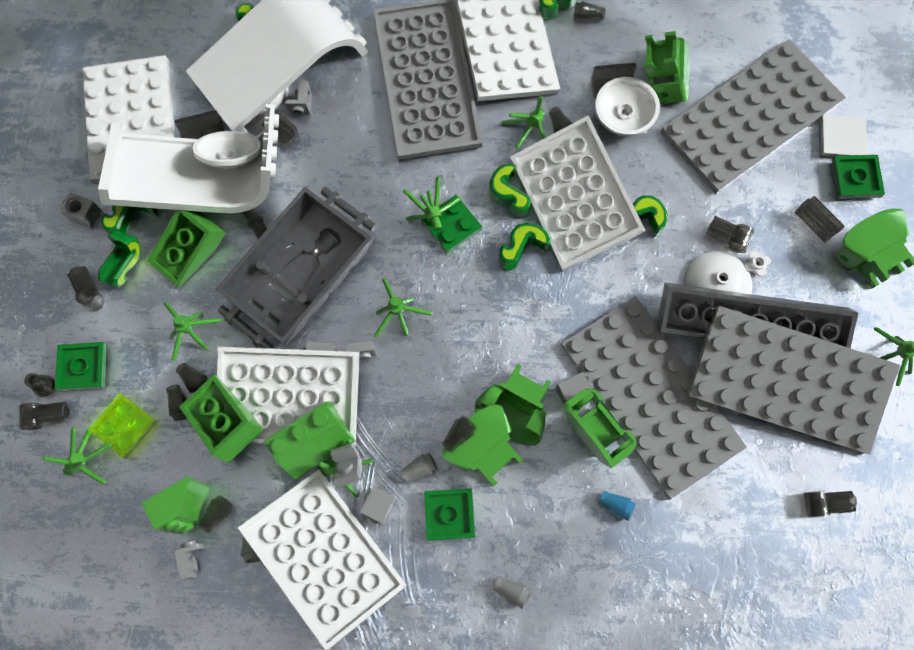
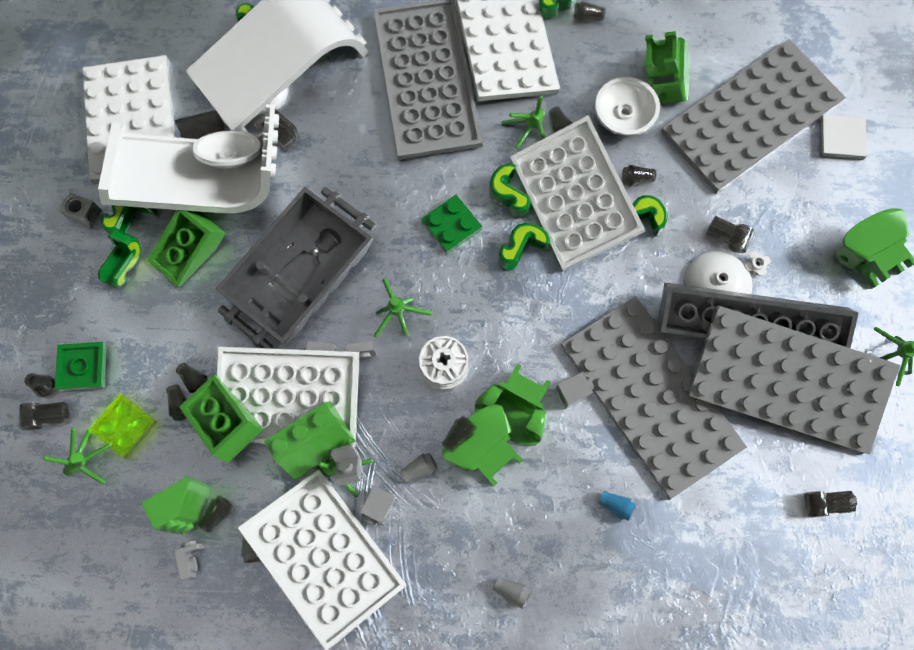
clear smoke piece [67,266,105,312] -> none
bright green plant [164,302,222,361] -> none
clear smoke axle [242,208,267,239] -> none
light grey bracket [285,81,311,116] -> none
bright green plant [403,176,461,231] -> none
green plate [424,488,475,541] -> none
bright green piece [562,388,636,469] -> none
clear smoke panel [591,63,636,98] -> none
clear smoke panel [794,196,845,244] -> none
green plate [832,155,885,199] -> none
none -> white wheel [419,336,469,392]
none -> clear smoke cone [622,165,656,187]

